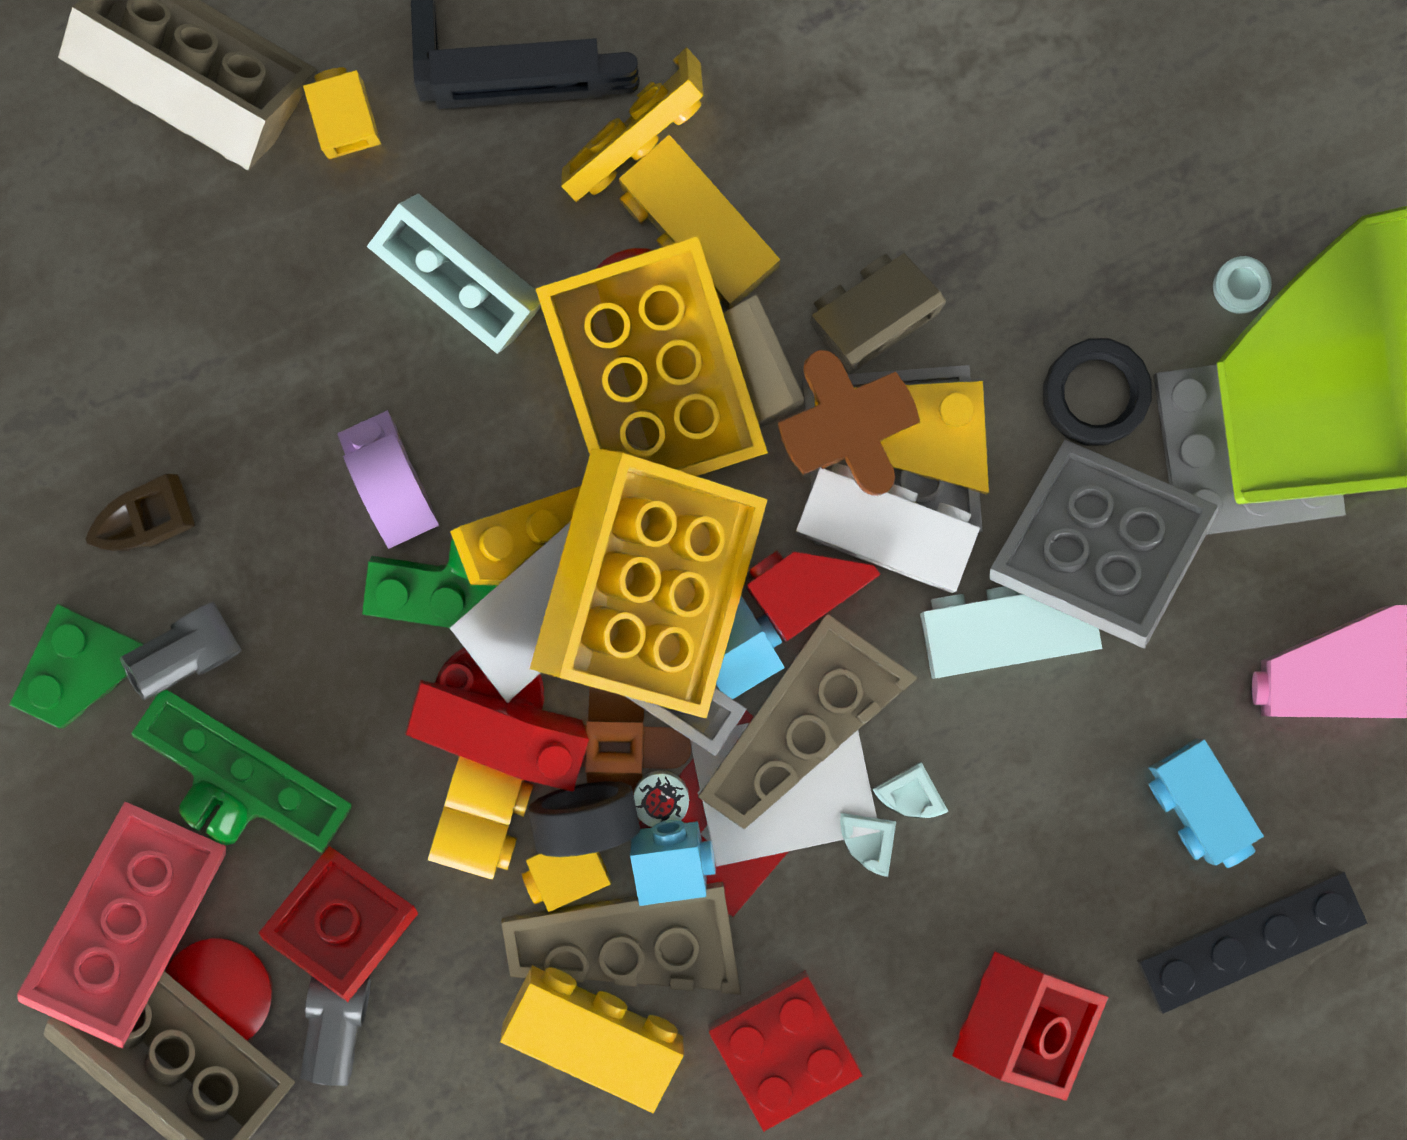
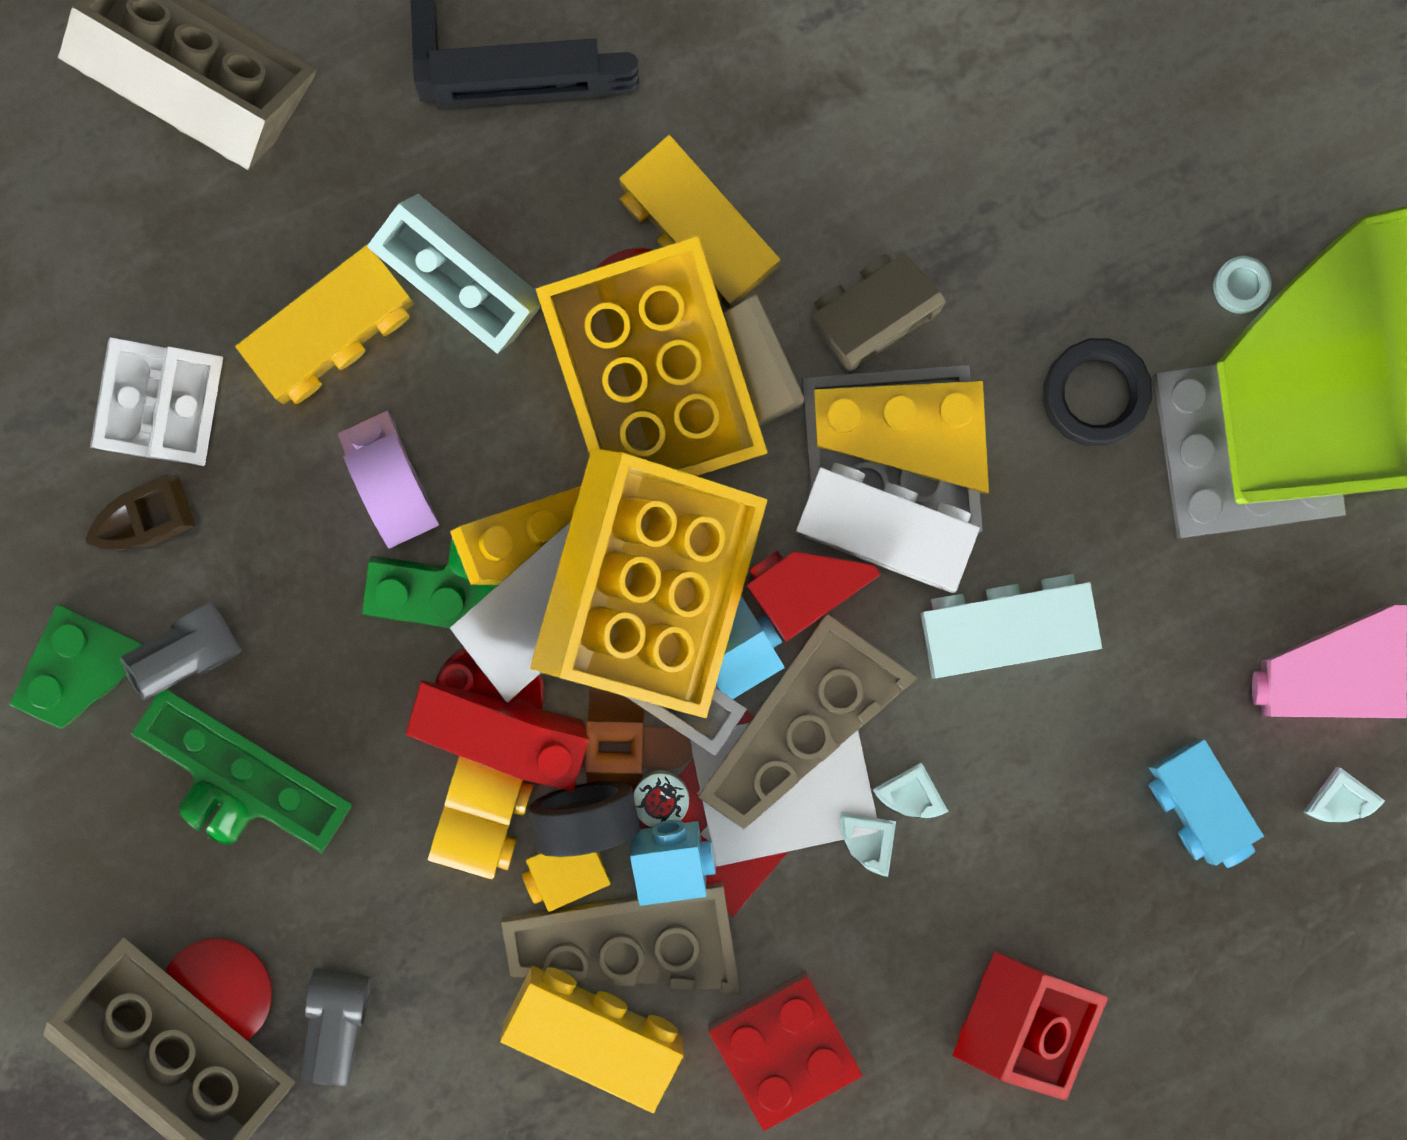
coral plate [17,802,226,1048] -> none
red plate [258,846,419,1002] -> none
yellow brick [303,67,381,159] -> none
yellow wing [561,47,703,202] -> none
dark orange piece [778,350,920,496] -> none
light grey plate [990,439,1218,649] -> none
black plate [1137,871,1368,1014] -> none
none -> white slope [90,337,223,466]
none -> yellow brick [235,244,415,405]
none -> light aqua tile [1303,767,1385,823]

